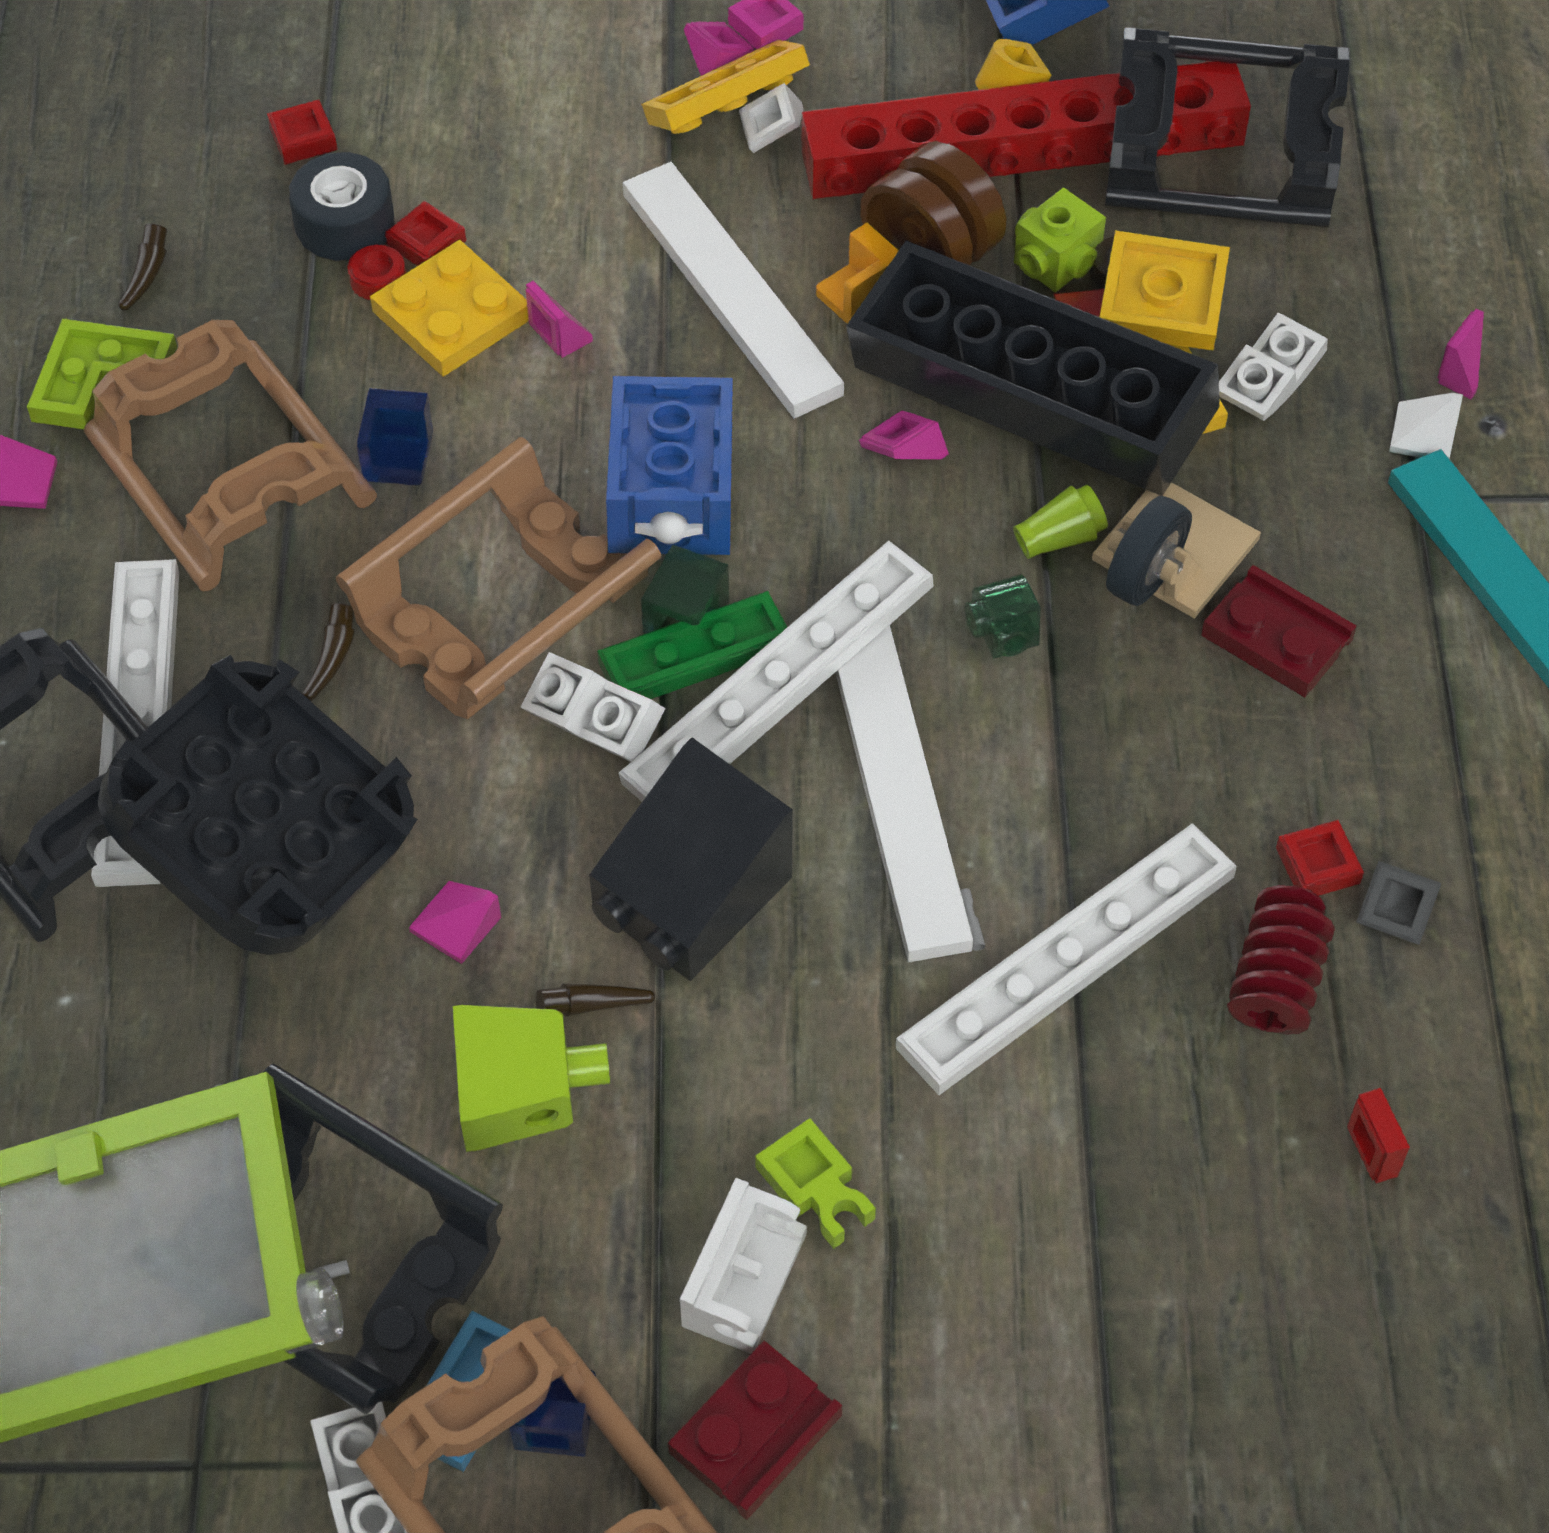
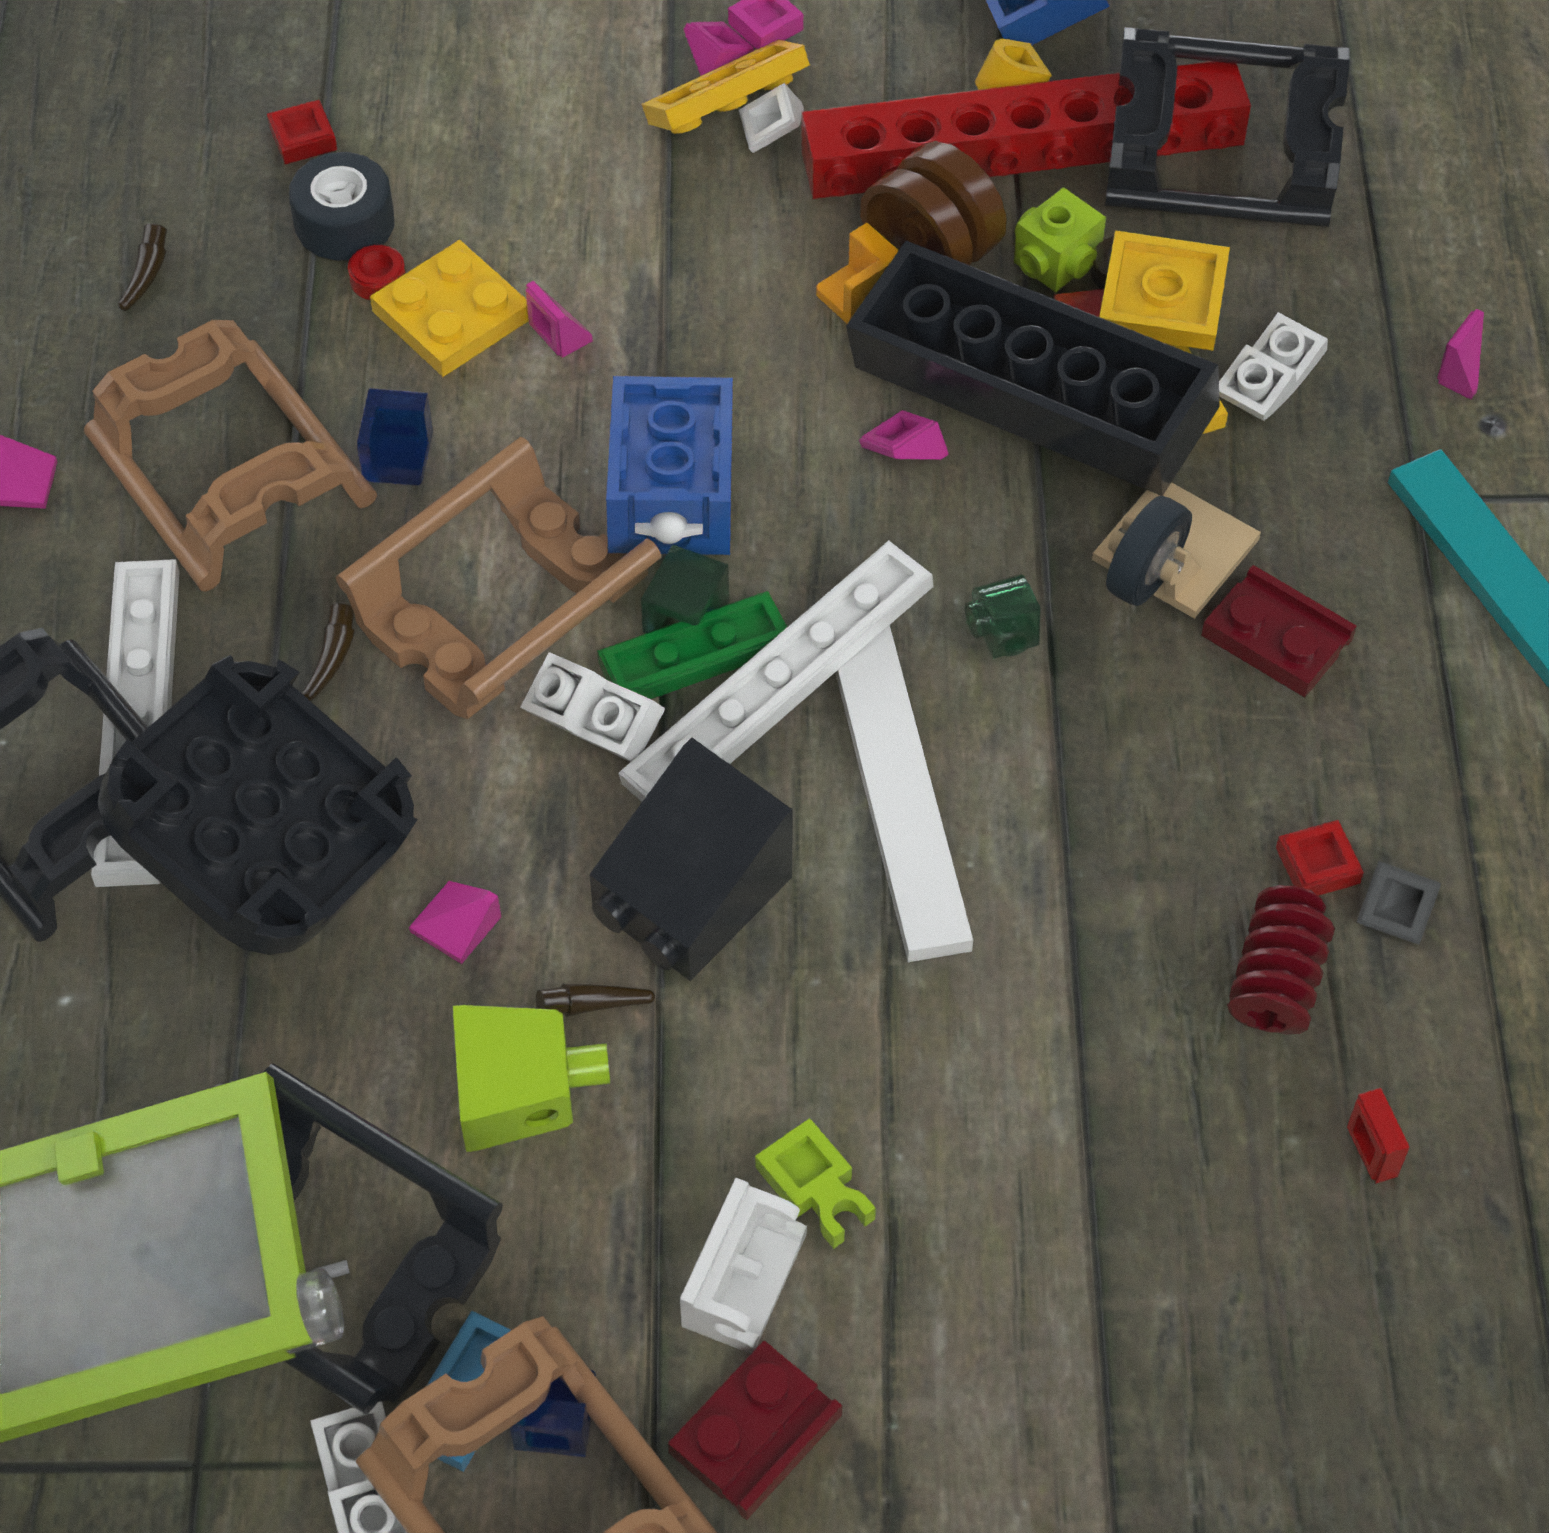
lime plate [27,318,178,429] -> none
red tile [385,201,467,266] -> none
white tile [623,162,844,419] -> none
white tile [896,823,1237,1095] -> none
light grey piece [960,888,985,951] -> none
lime cone [1013,485,1108,559] -> none
white slope [1389,392,1463,458] -> none

